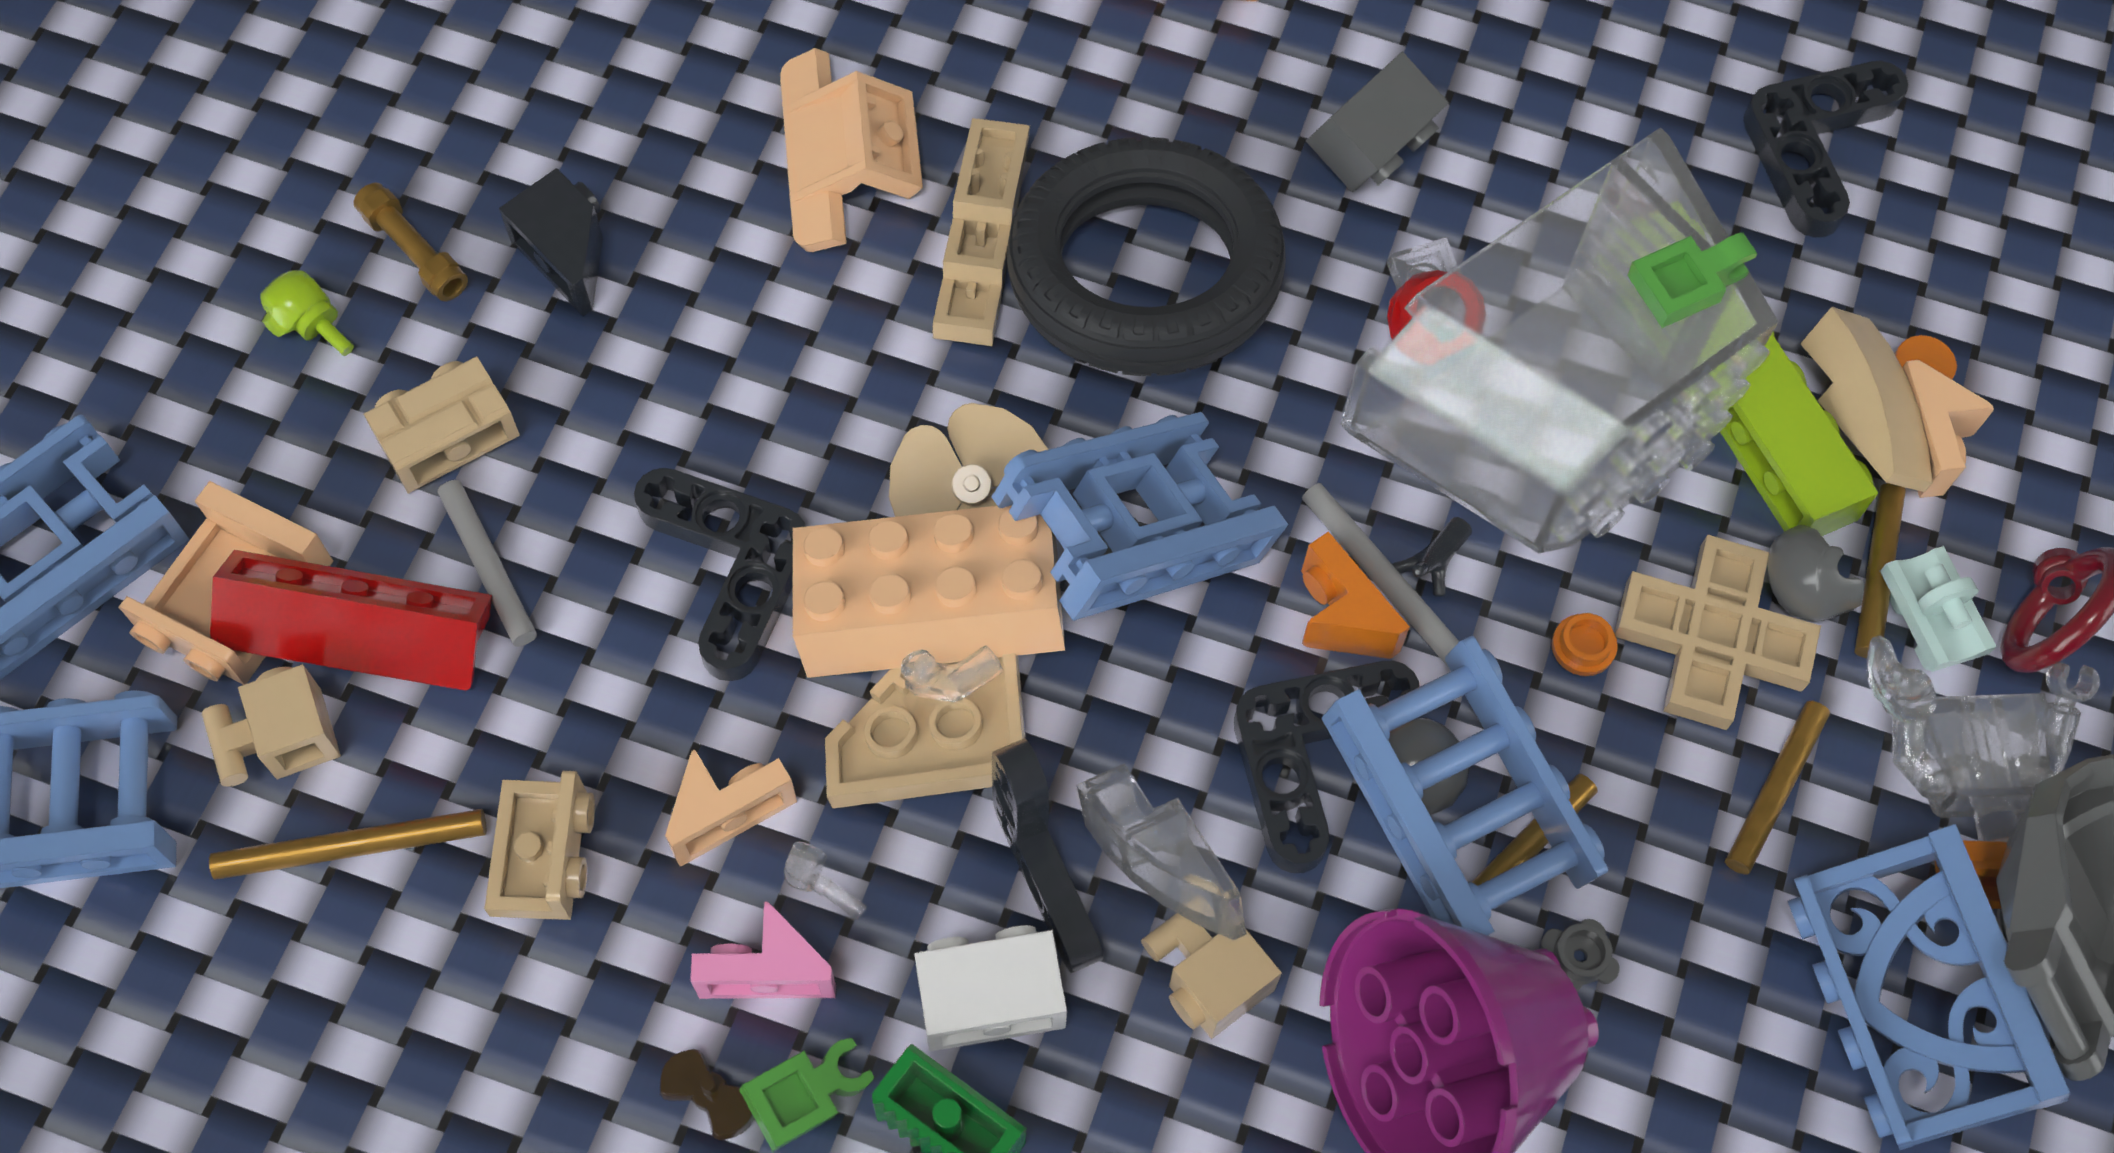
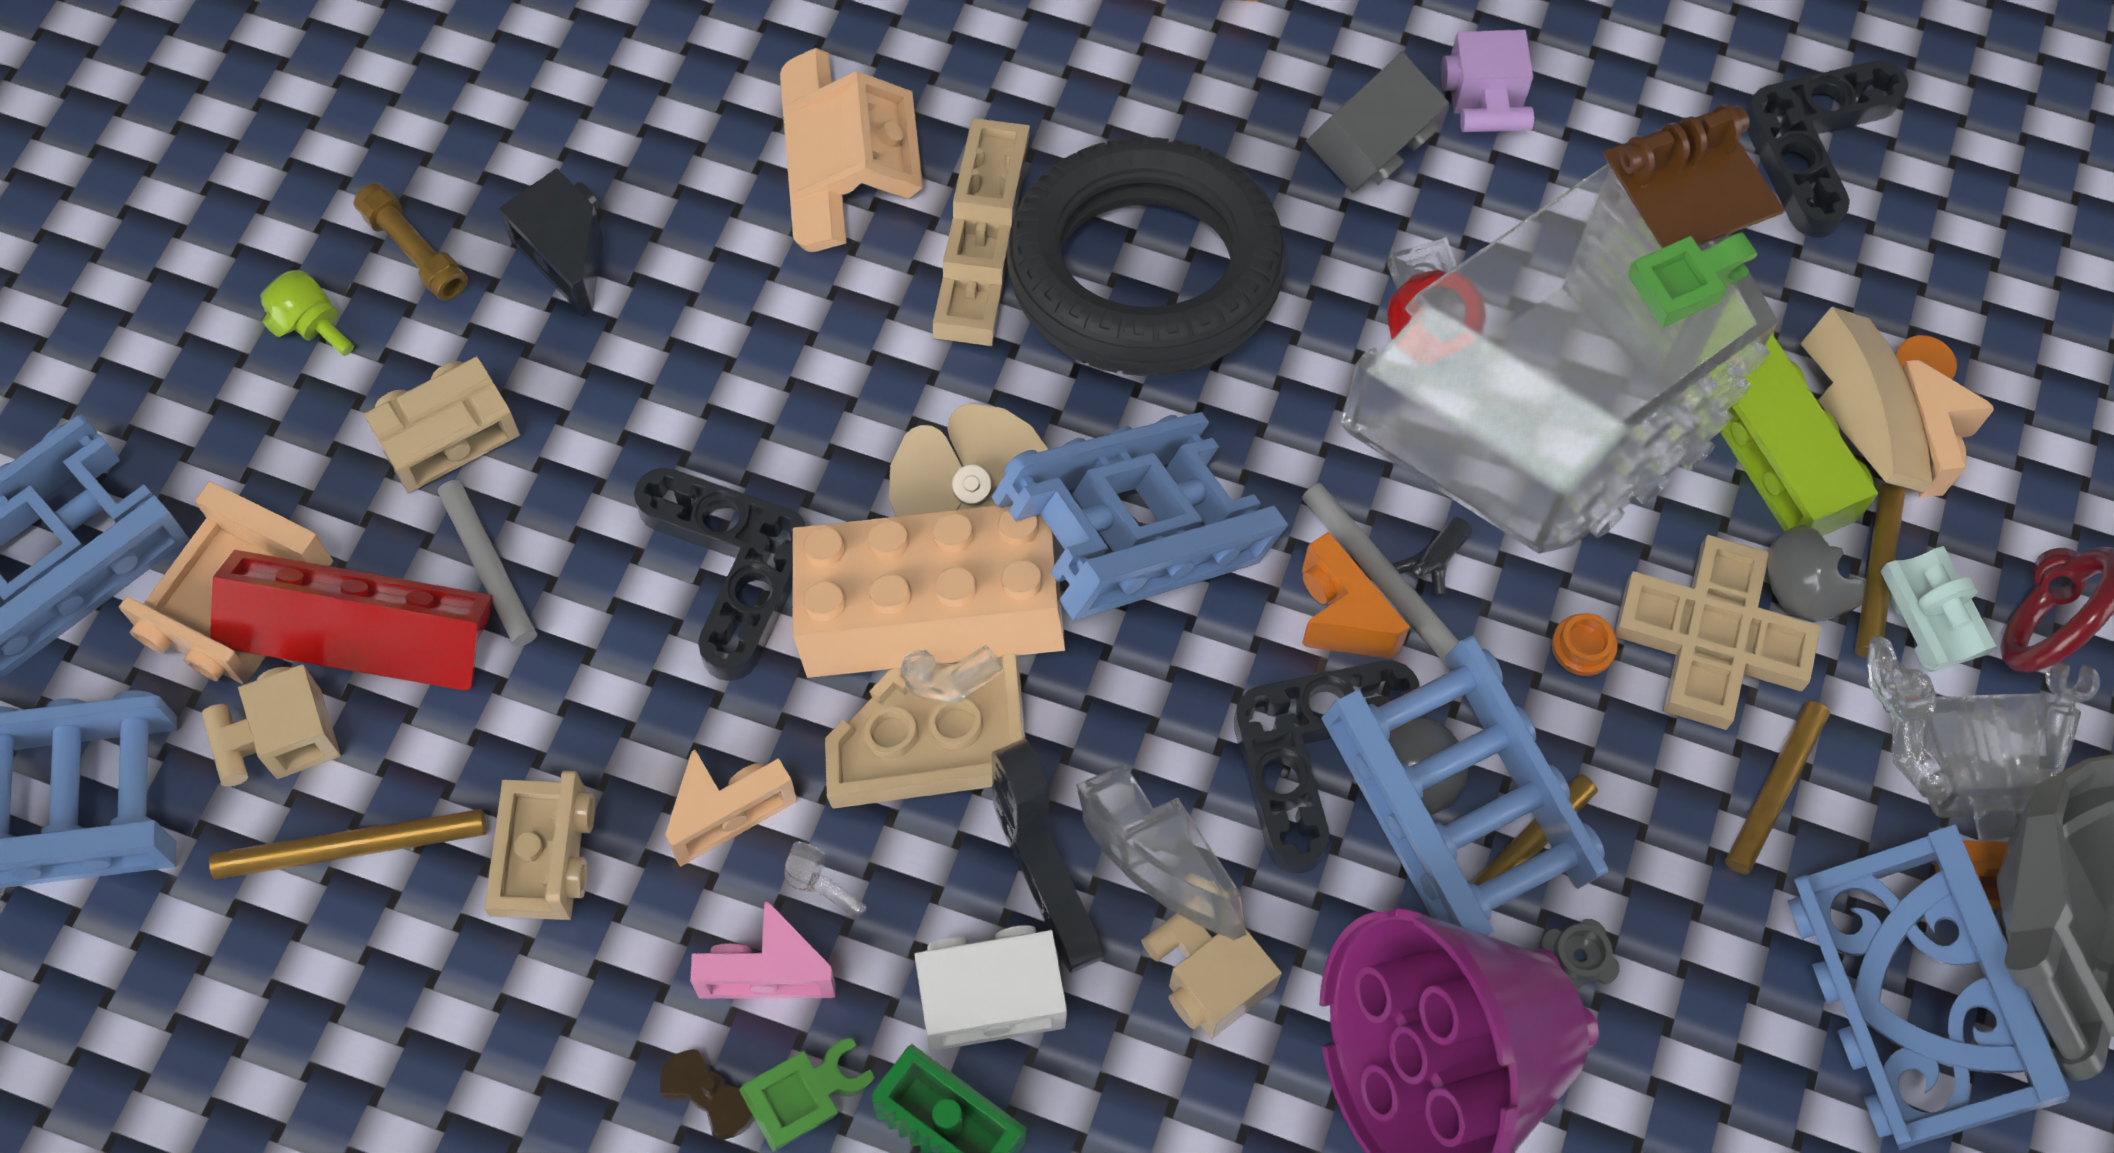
none -> lavender brick [1441,30,1534,132]
none -> reddish brown hinge [1603,103,1785,248]

